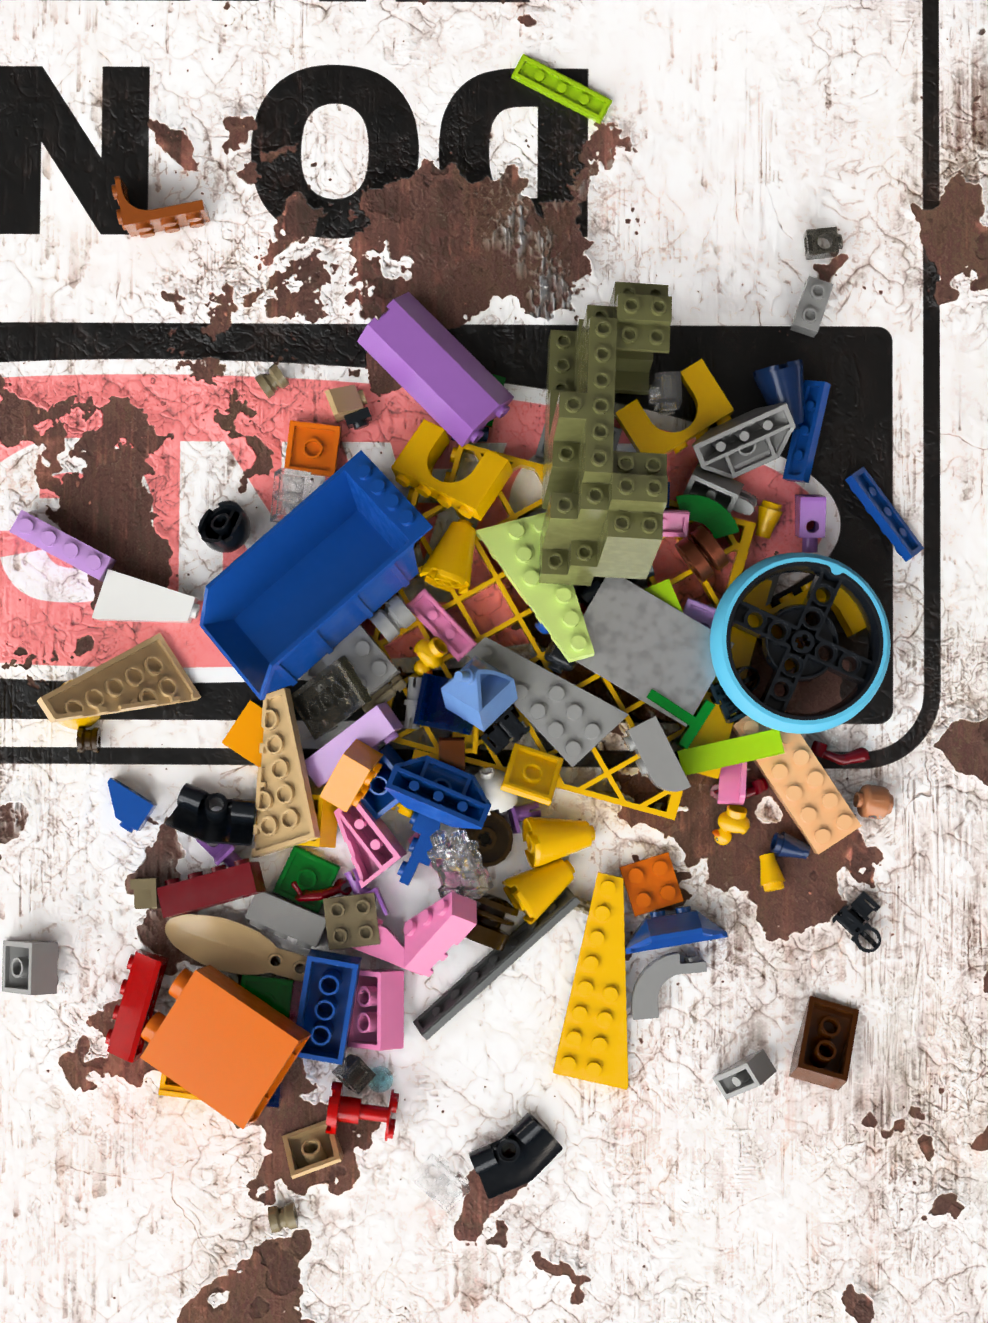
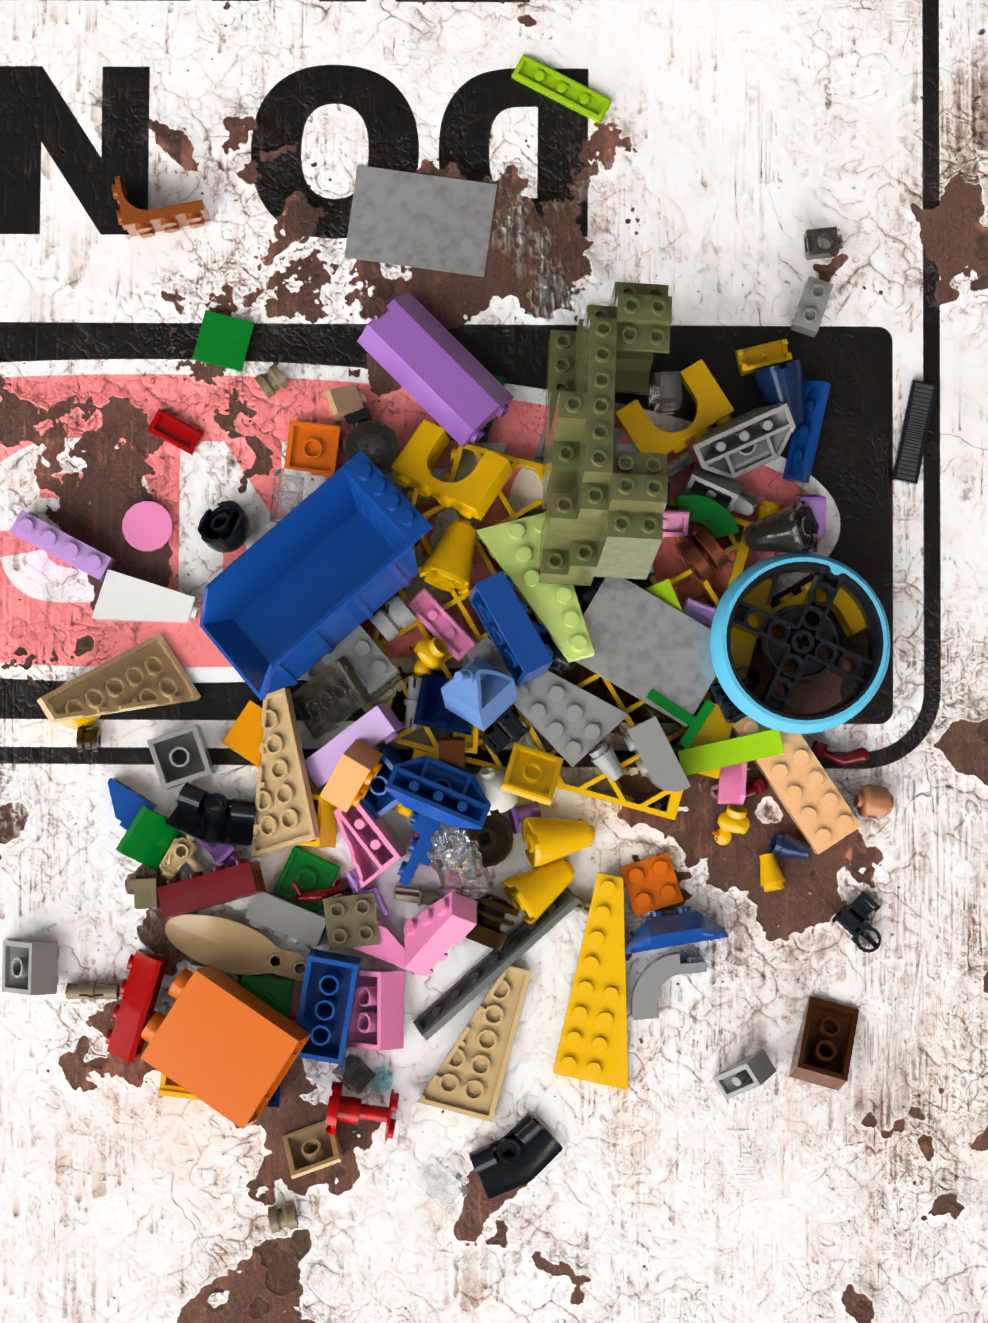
blue plate [845,466,924,562] -> none
none -> dark tan pin [65,981,120,1002]
none -> green tile [116,805,181,871]
none -> bright pink tile [122,501,174,552]
none -> red tile [147,409,205,456]
none -> light grey brick [147,724,215,790]
none -> tan piece [159,834,207,880]
none -> green tile [192,310,255,373]
none -> flat silver sticker [344,165,497,277]
none -> clear smoke wheel [345,420,400,476]
none -> dark tan axle [394,886,445,906]
none -> tan wing [417,966,532,1122]
none -> blue brick [468,571,553,687]
none -> light grey cone [589,742,625,781]
none -> light grey axle [667,452,694,479]
none -> yellow hinge [734,339,793,376]
none -> clear smoke cone [743,501,818,553]
none -> tile [891,380,938,485]

